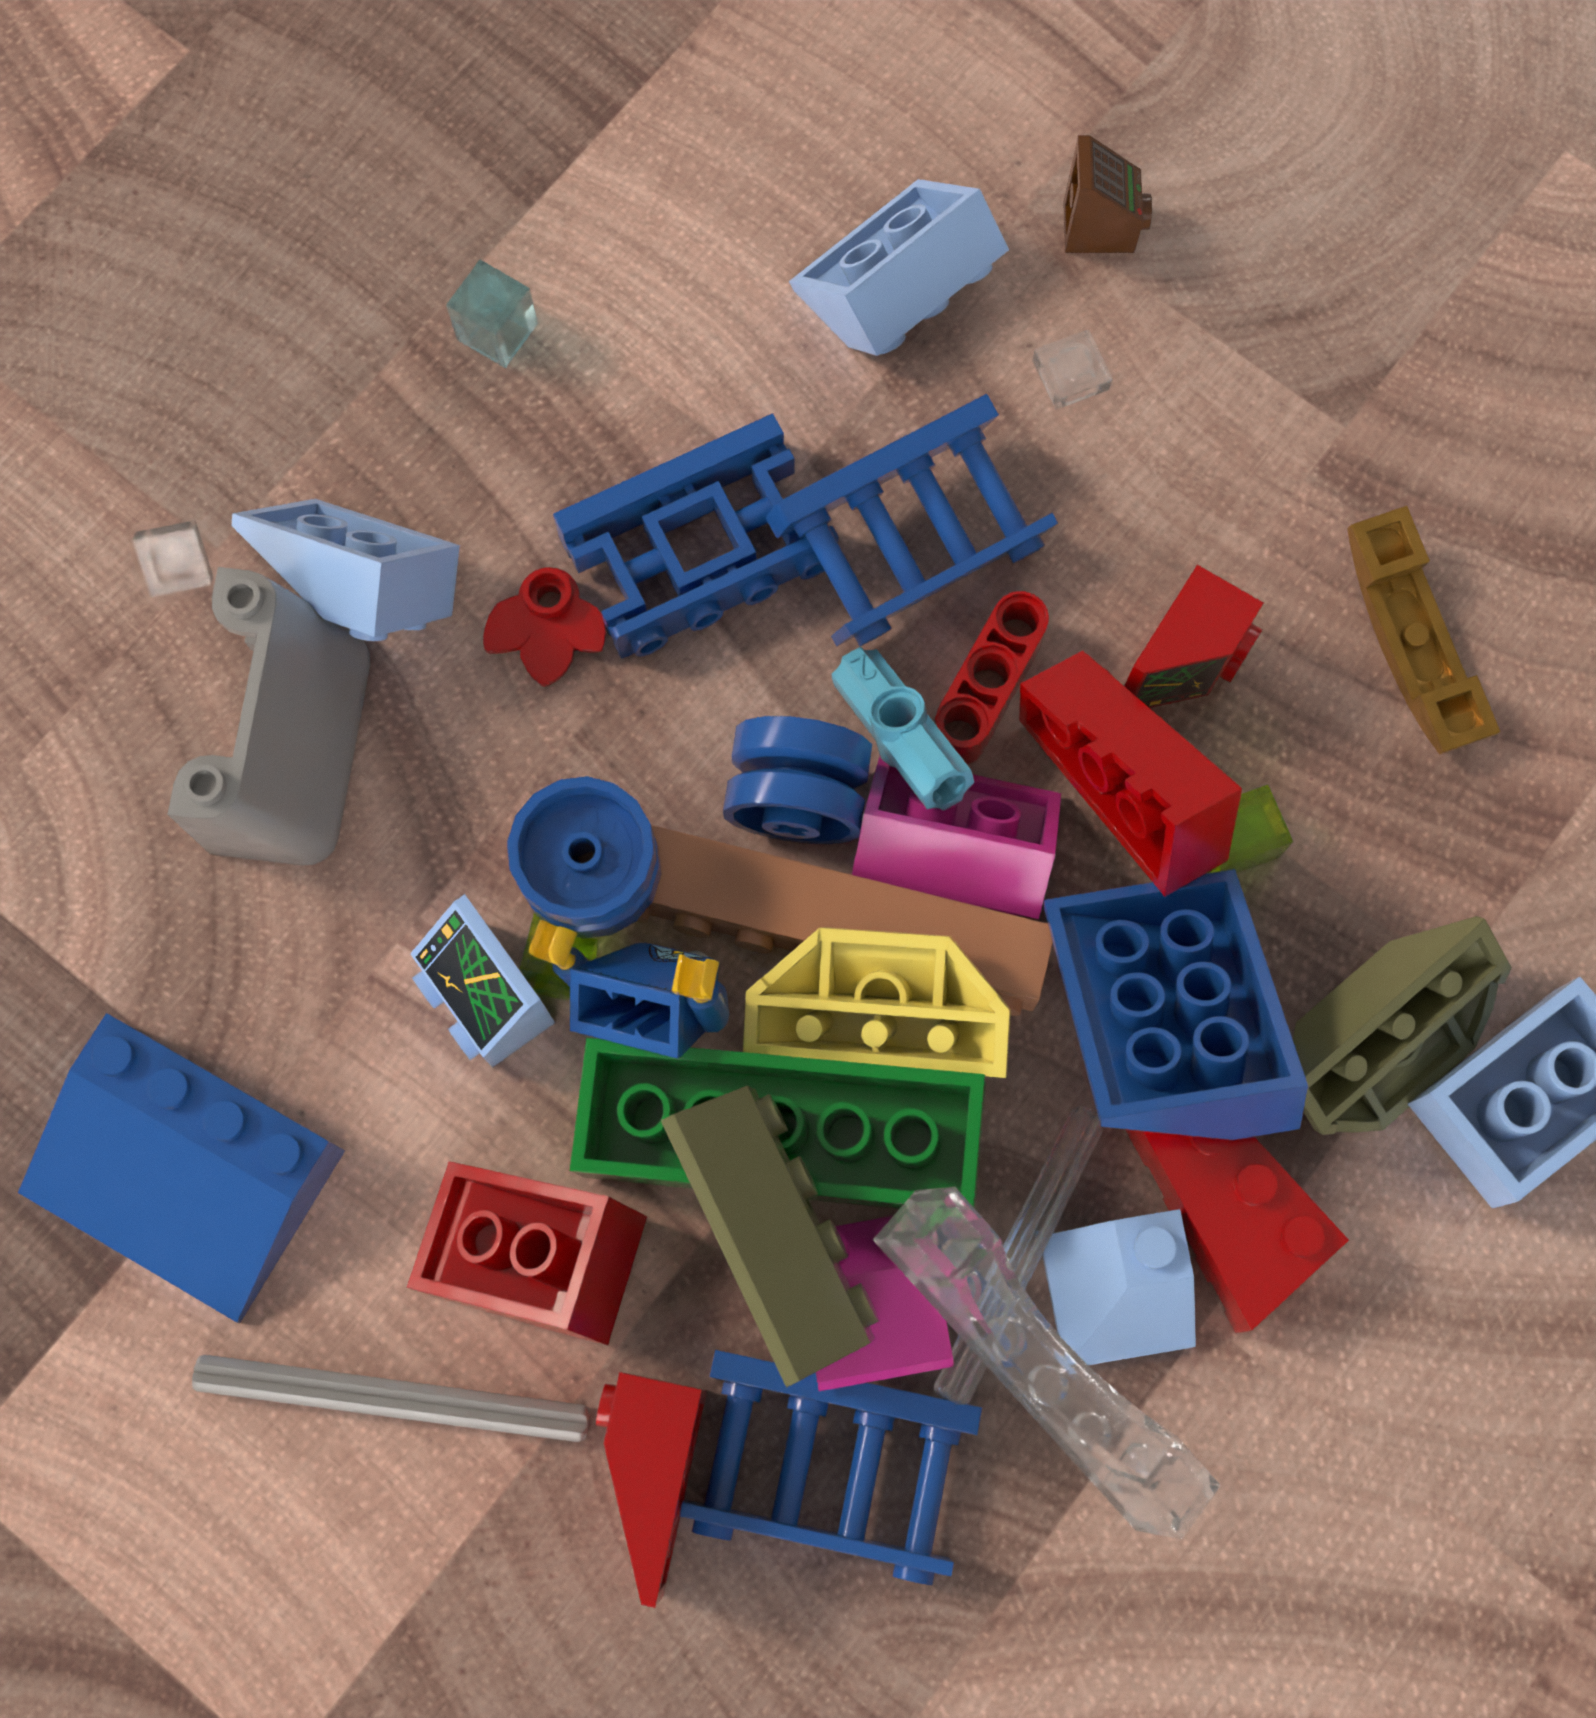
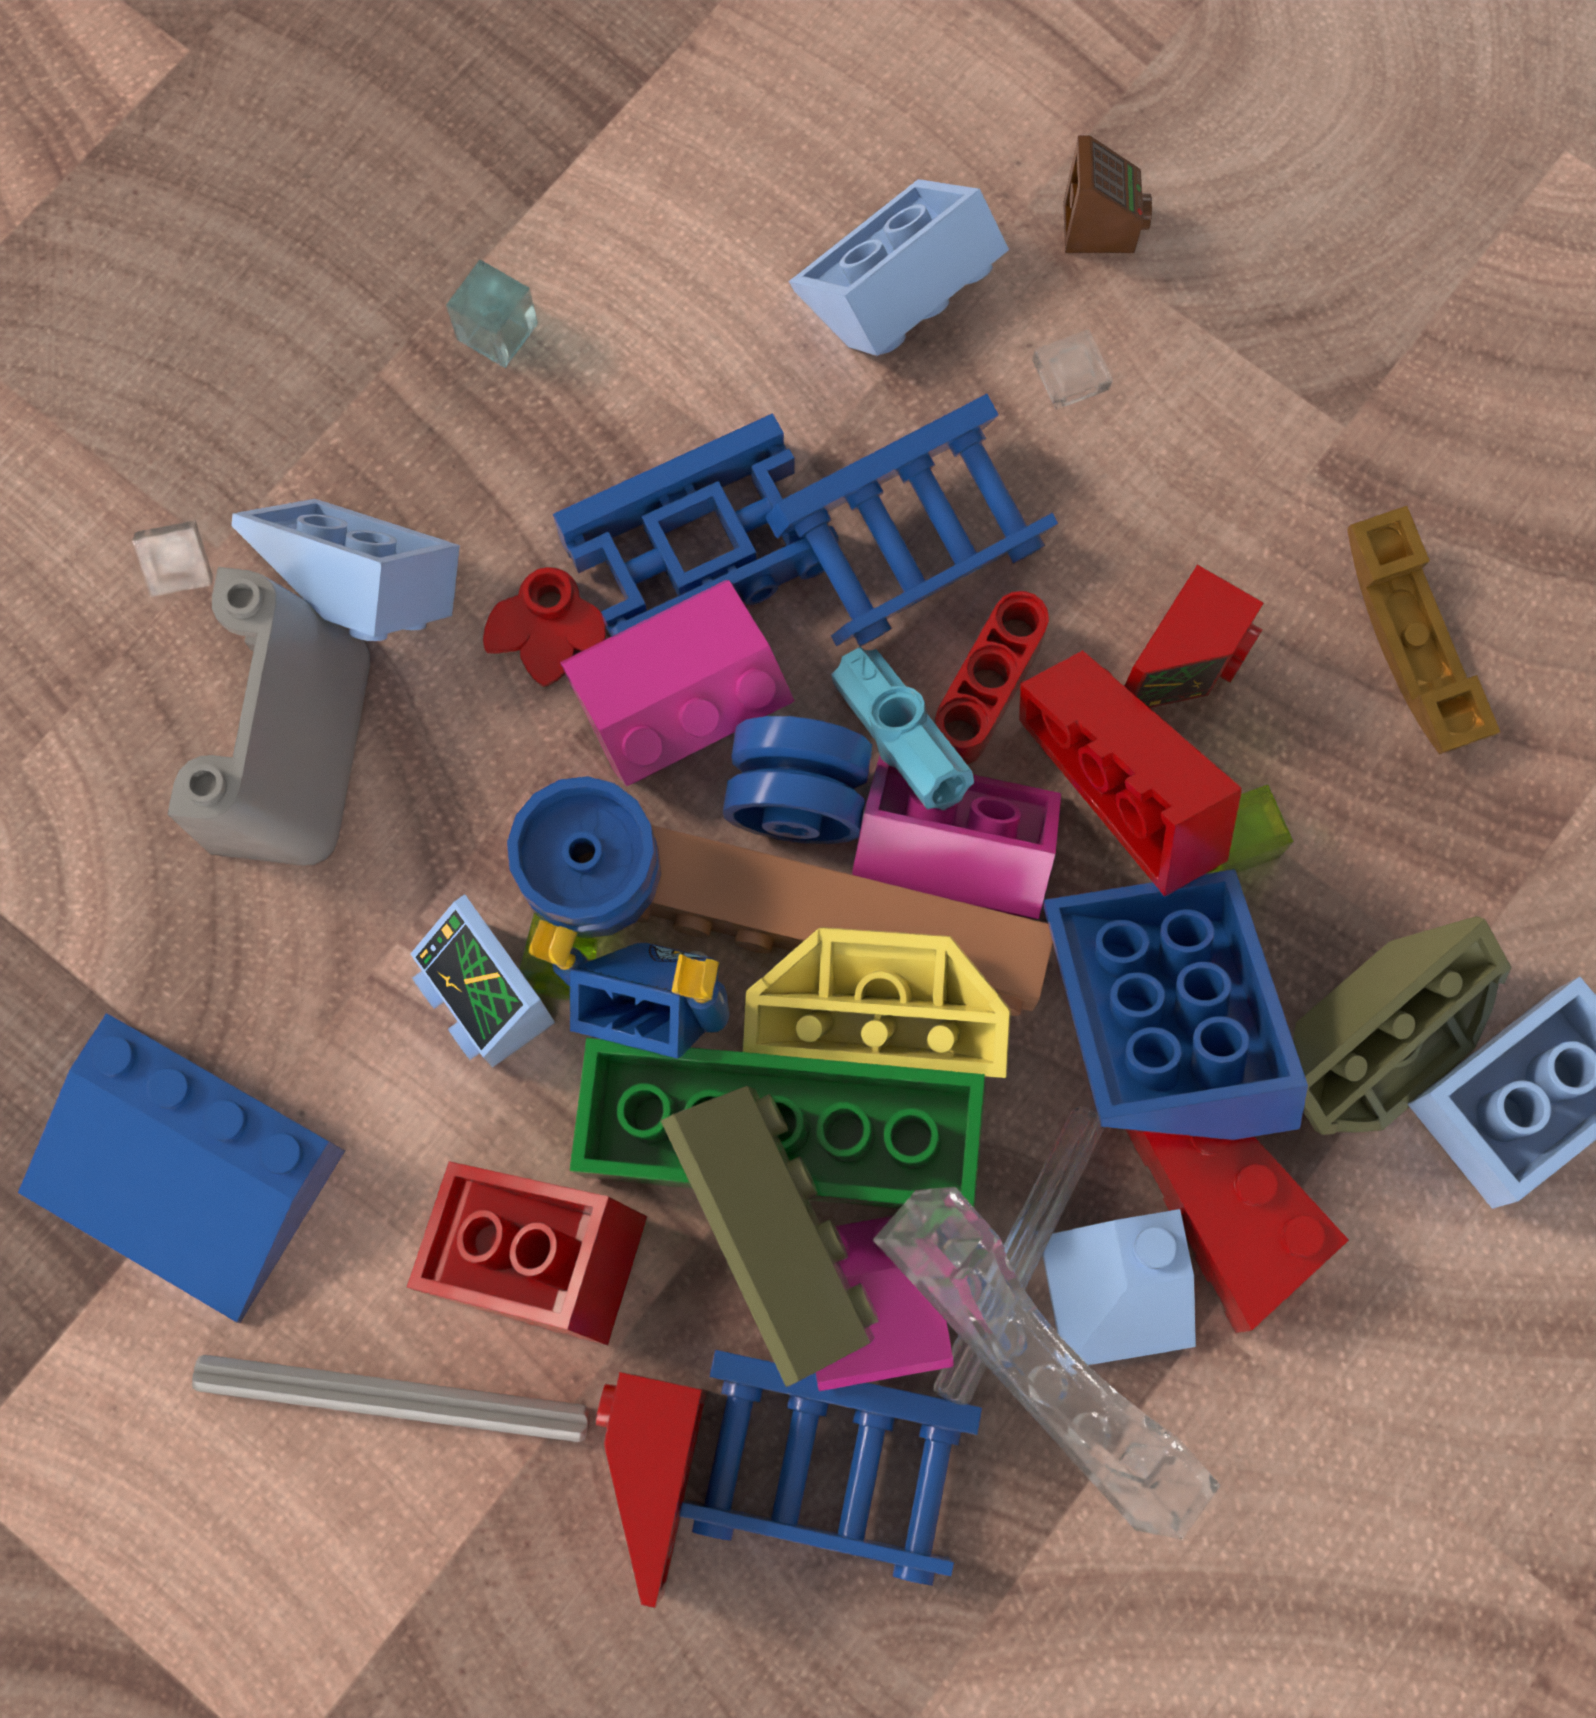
none -> dark pink slope [560,580,795,787]

